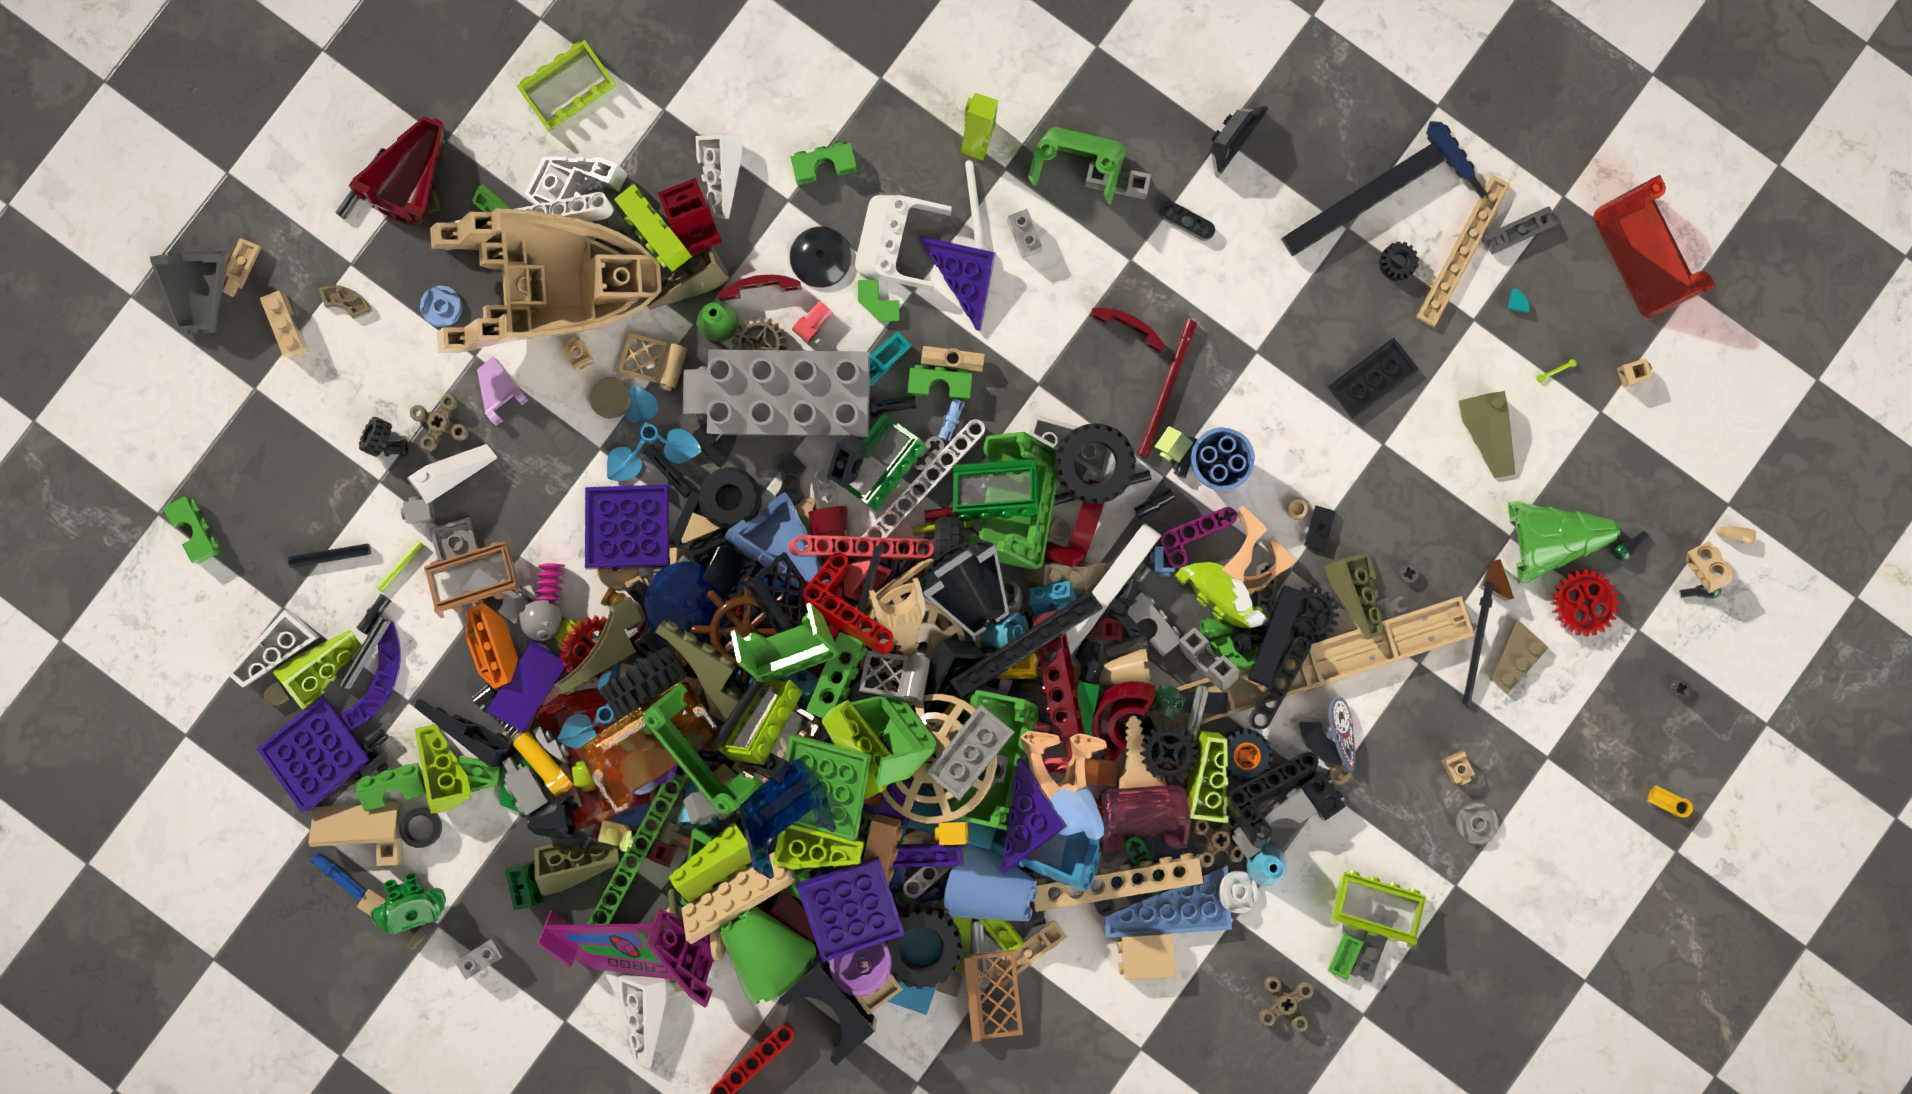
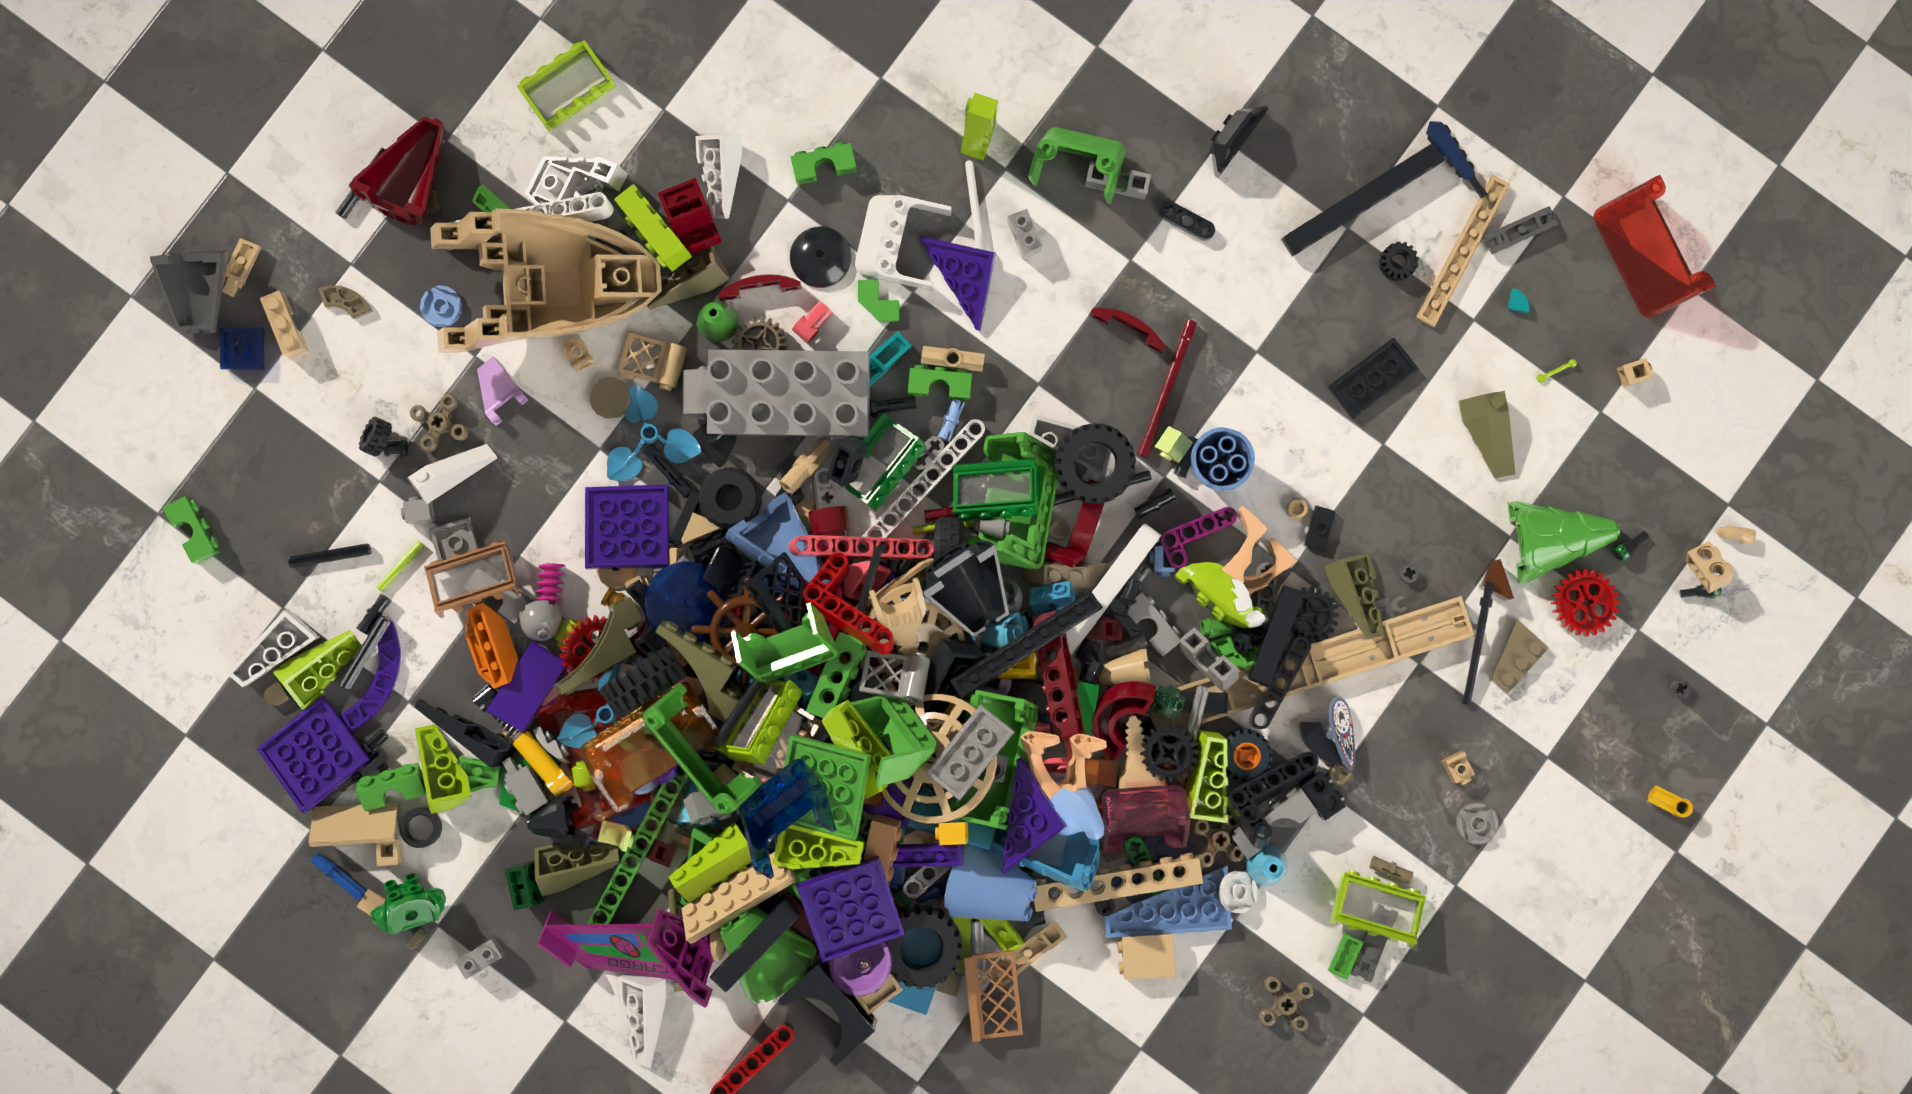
black tile [745,753,792,783] -> none
none -> clear blue plate [220,327,264,370]
none -> black beam [709,895,800,993]
none -> tan piece [779,438,833,495]
none -> light grey cone [979,519,1011,539]
none -> dark tan pin [1369,856,1414,884]

